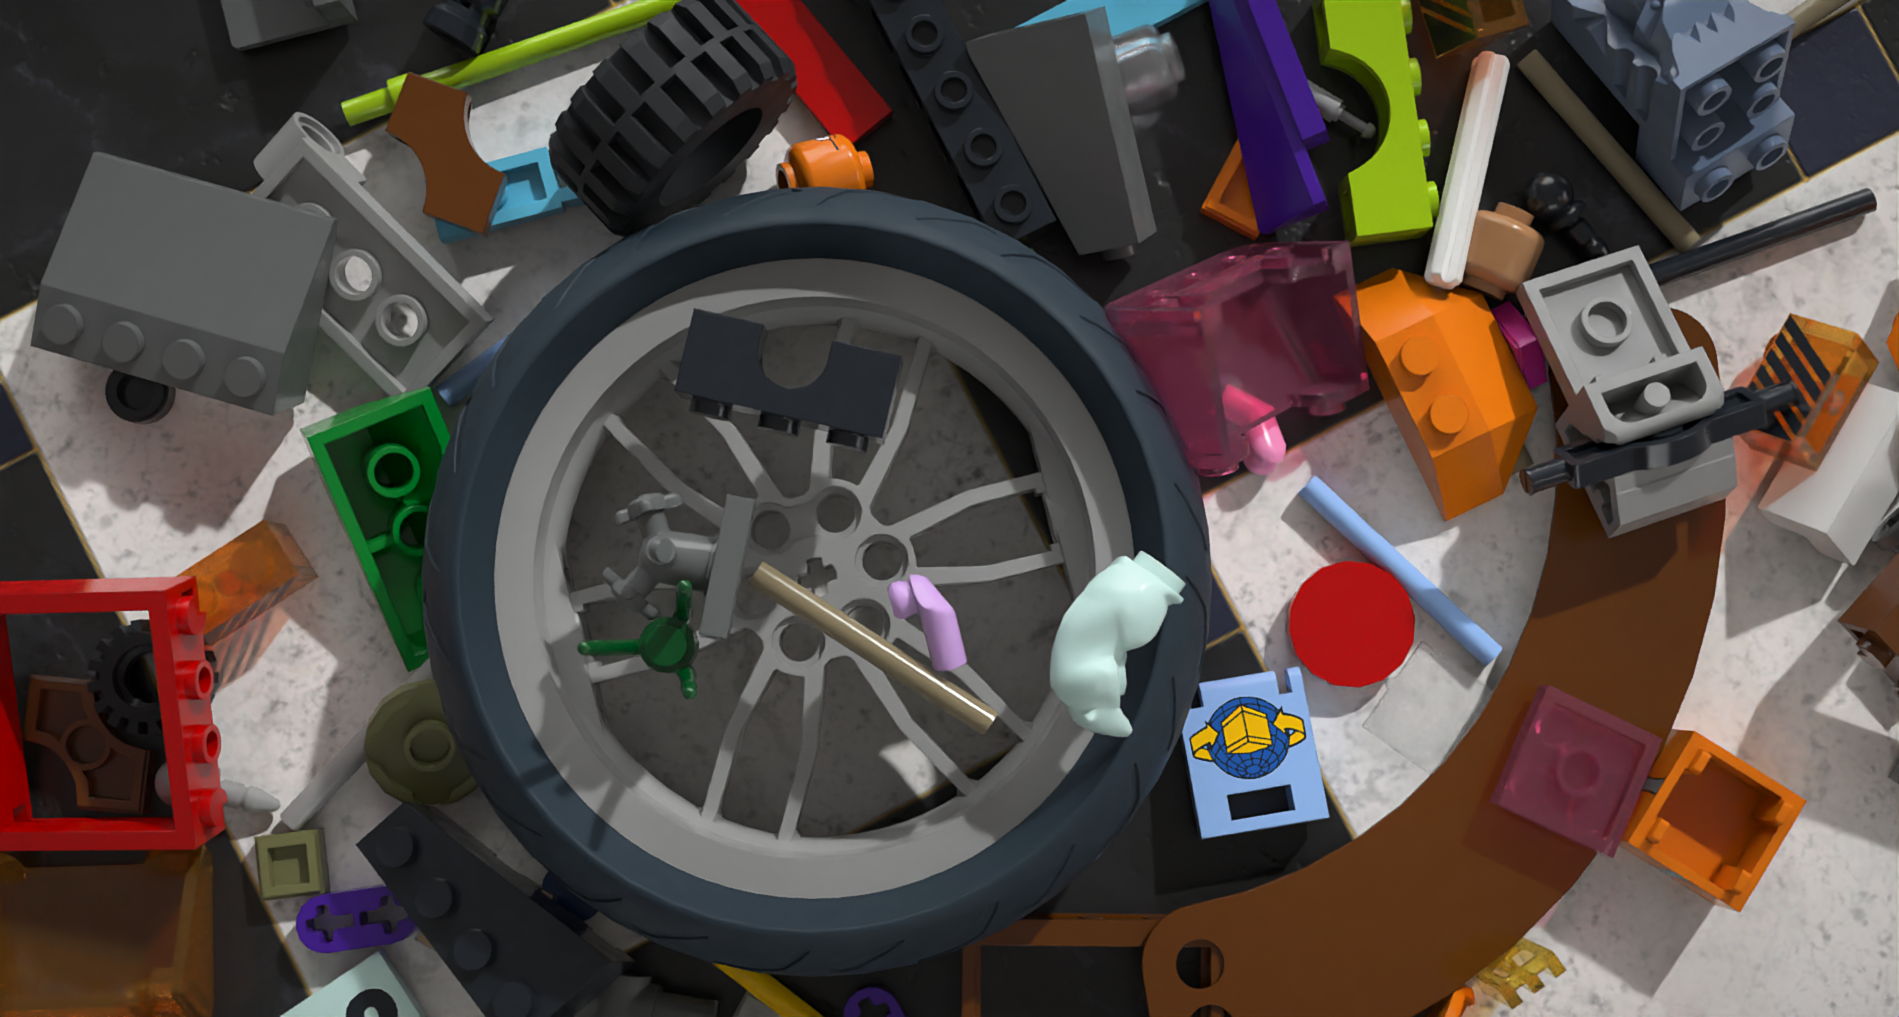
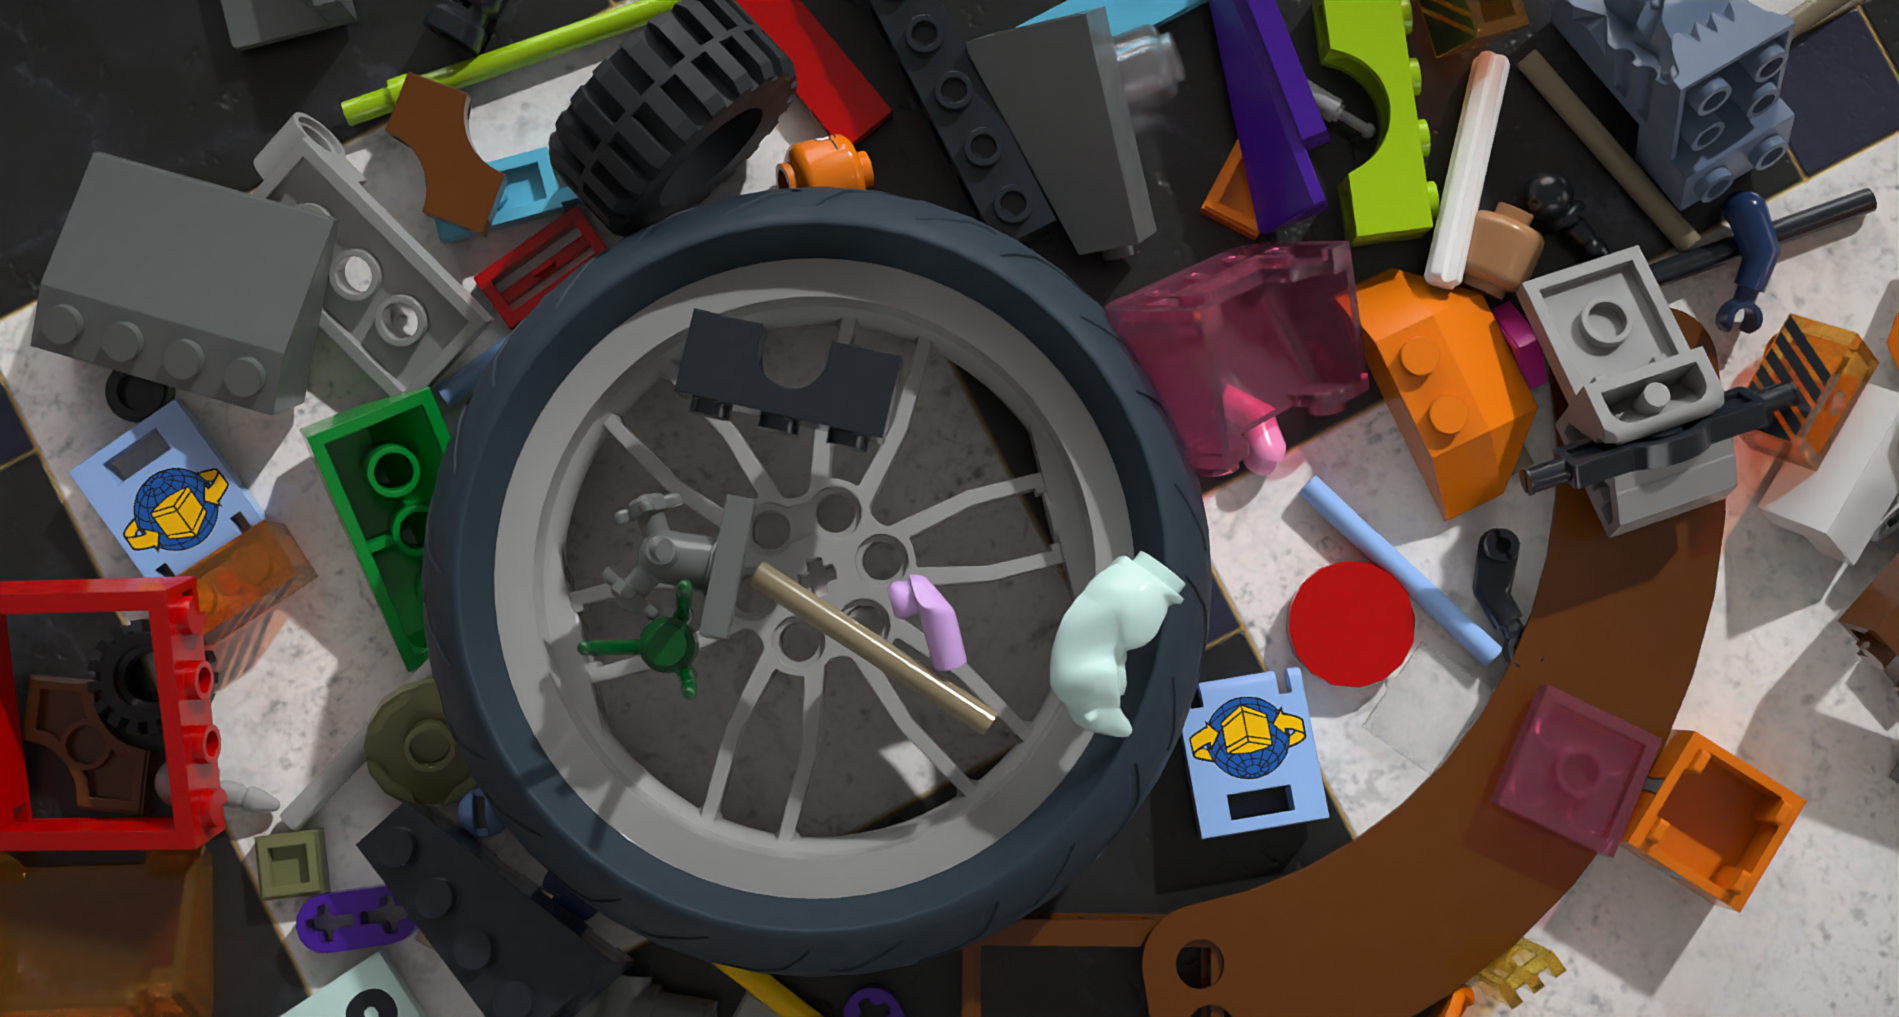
none -> light blue container [68,399,270,577]
none -> medium blue hinge [458,787,506,838]
none -> red tile [473,205,607,331]
none -> black arm [1472,528,1545,667]
none -> dark blue arm [1715,191,1780,334]

